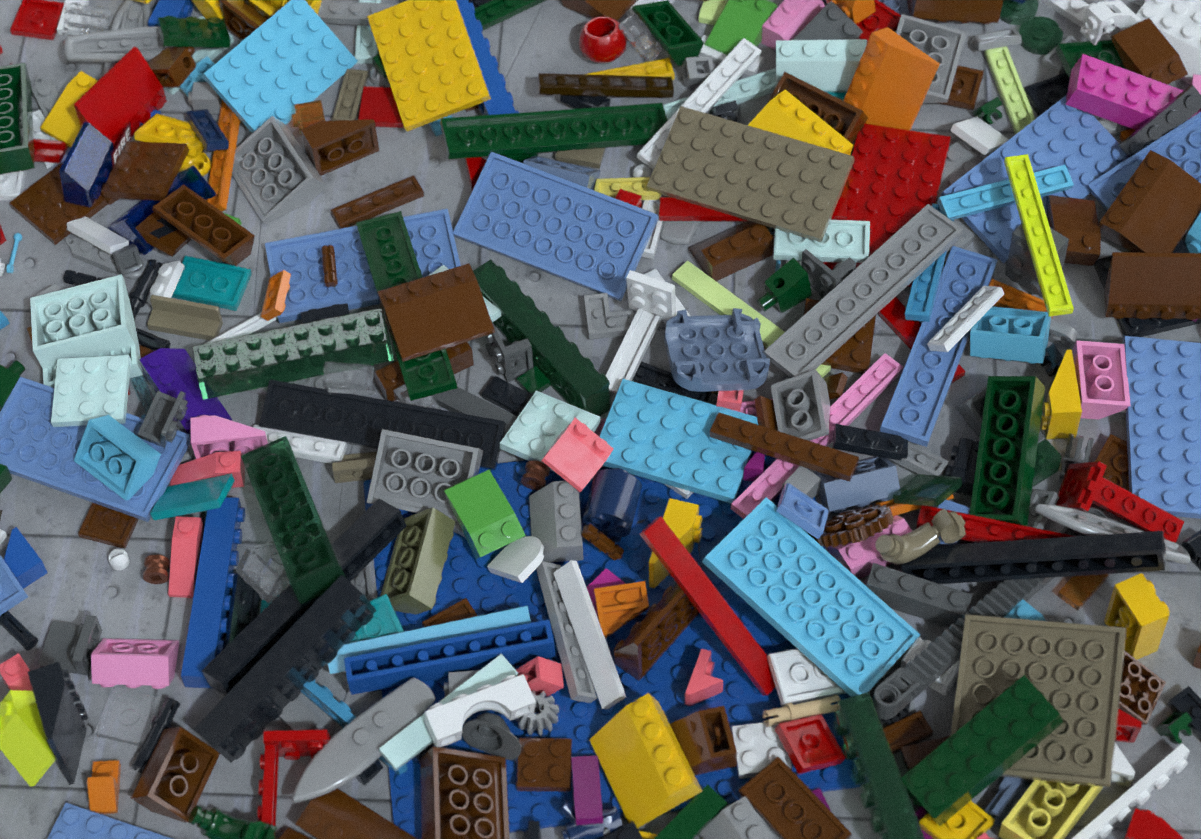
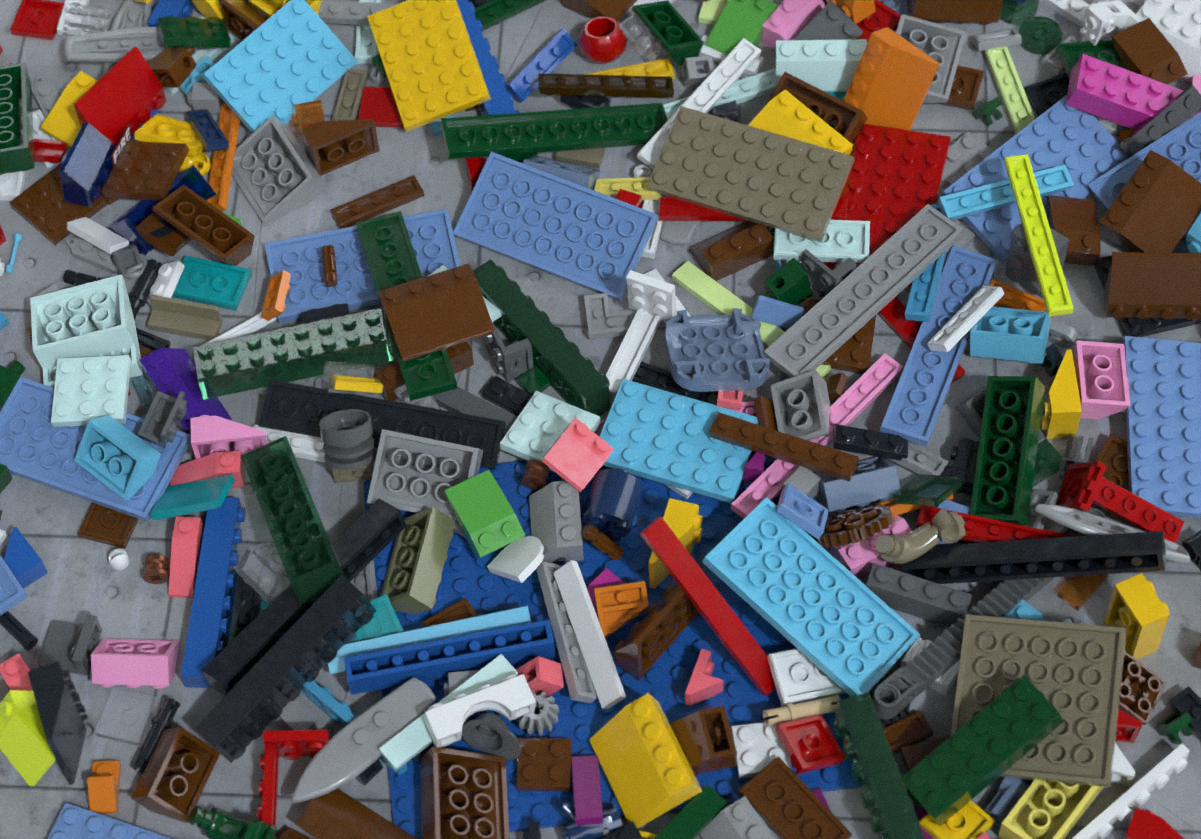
white tile [950,117,1009,156] -> none
none -> dark grey wheel [319,409,376,470]
none -> yellow tile [330,375,383,393]
none -> blue plate [505,28,577,103]
none -> medium blue tile [751,295,804,329]

